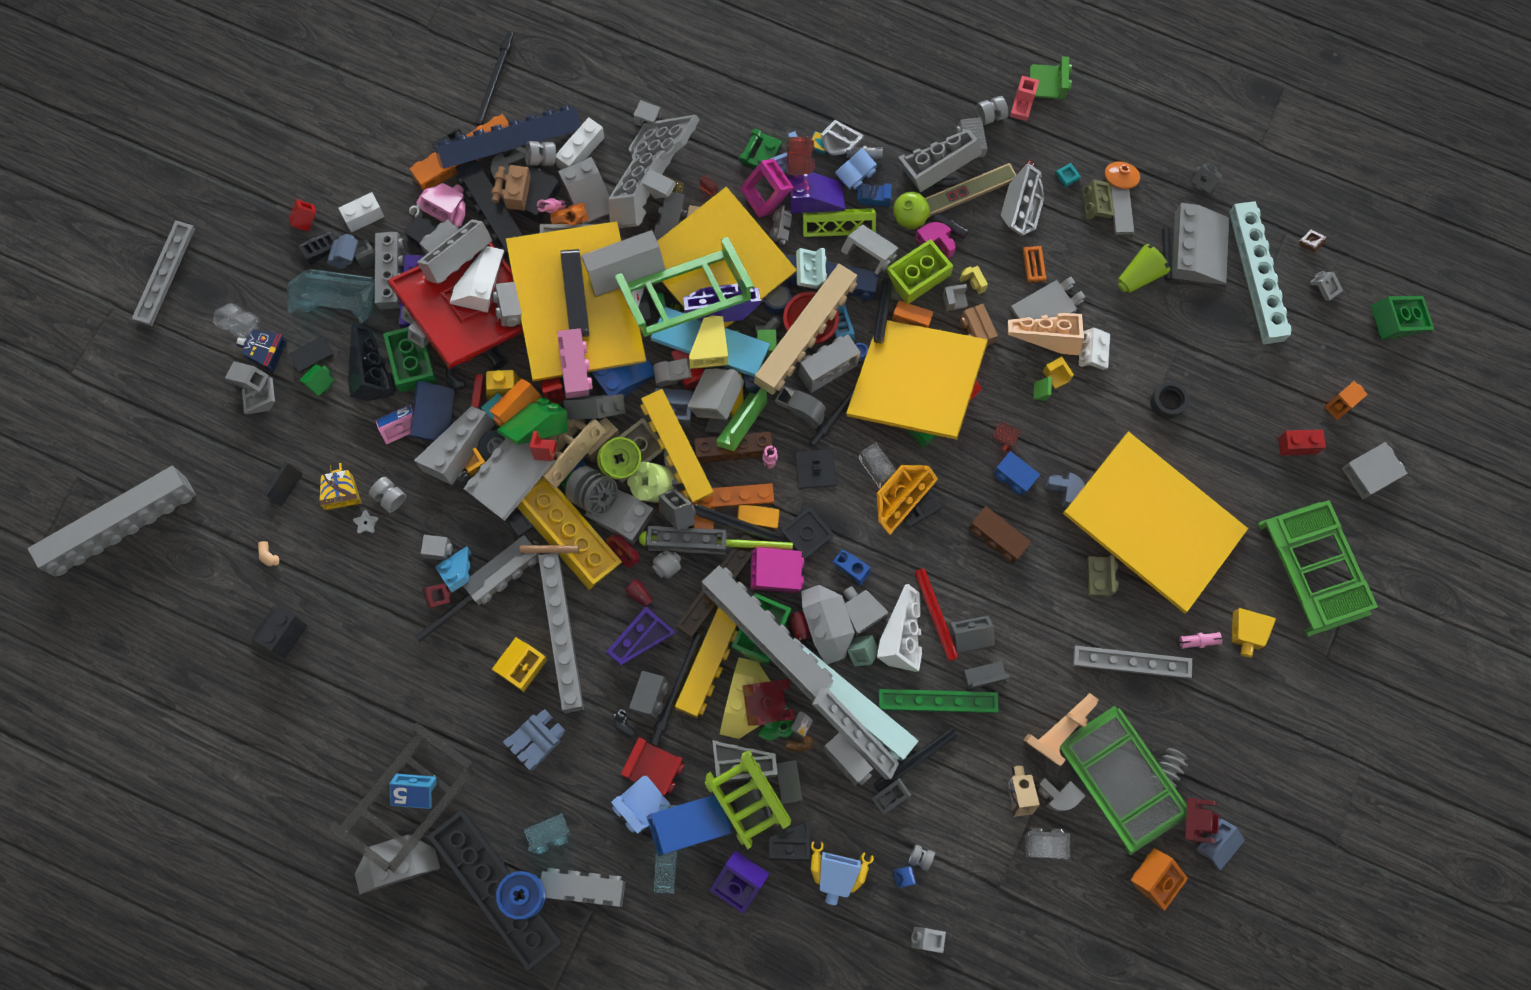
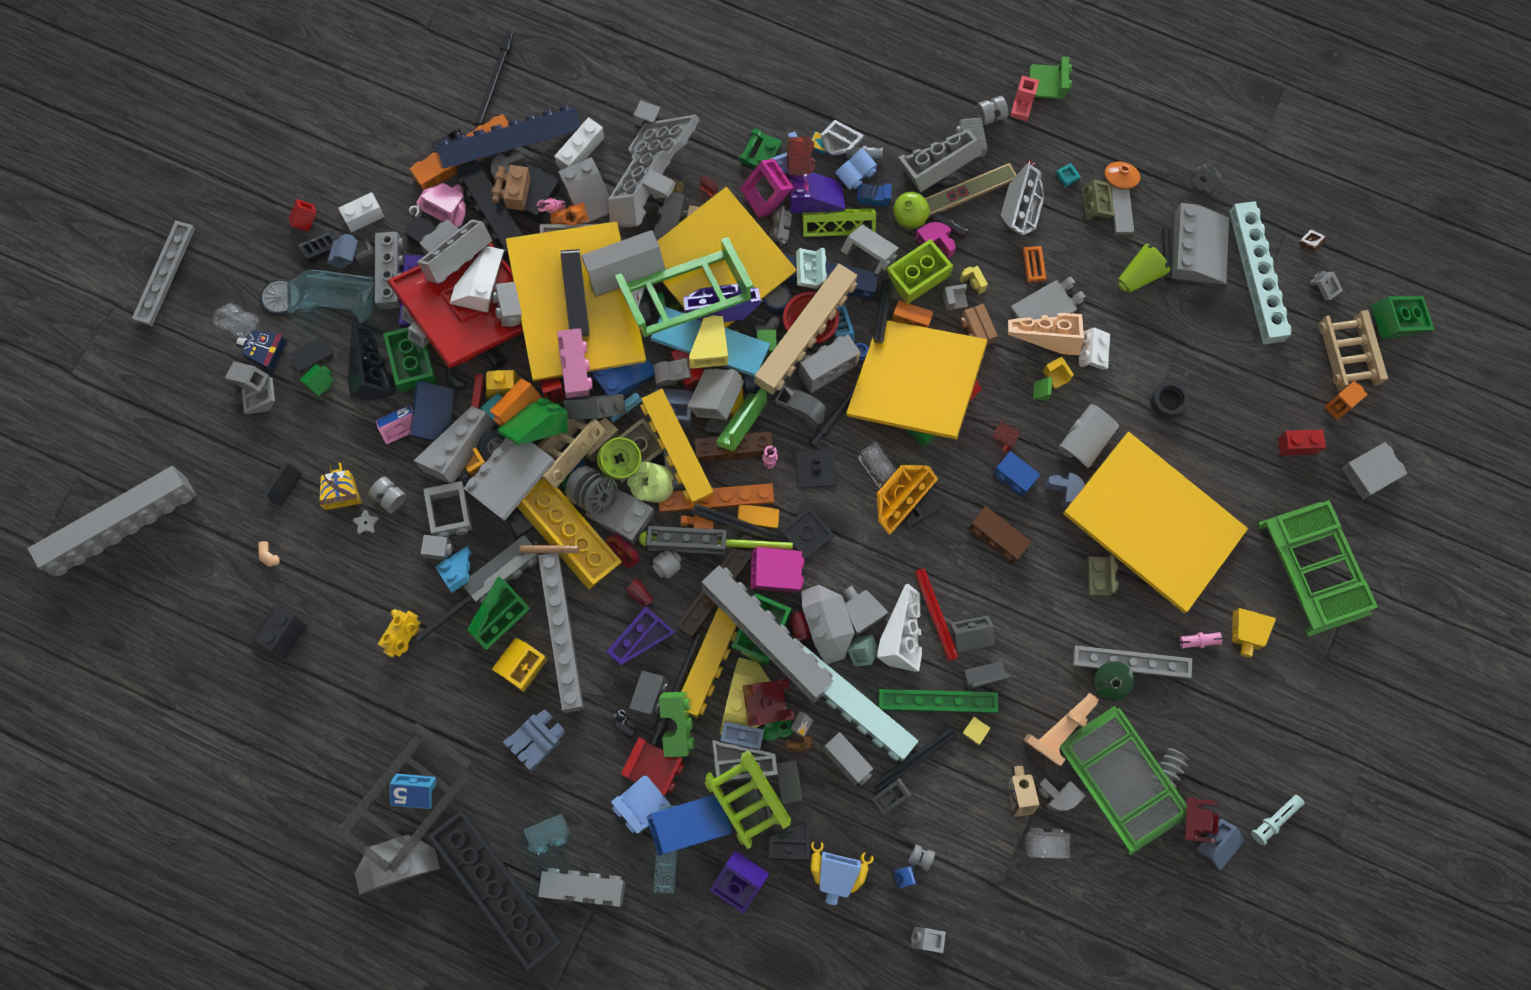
dark red brick [422,583,451,608] -> none
blue wheel [496,871,546,919] -> none
light grey wheel [525,141,556,166] -> none
red panel [529,431,557,461] -> none
dark grey brick [659,488,696,530] -> none
light grey plate [812,688,899,779] -> none
blue leg [832,550,871,586] -> none
orange slope [1131,848,1188,911] -> none
none -> light grey wheel [260,279,299,315]
none -> yellow brick [378,609,421,657]
none -> light grey window [423,481,473,538]
none -> green wedge [467,576,530,650]
none -> medium azure axle [608,393,642,423]
none -> bright green arch [659,692,694,757]
none -> sand blue panel [720,721,764,750]
none -> light yellow tile [962,717,990,745]
none -> light grey panel [1058,404,1119,468]
none -> dark green dish [1094,661,1134,700]
none -> light aqua pin [1251,795,1305,846]
none -> tan fence [1319,310,1388,391]

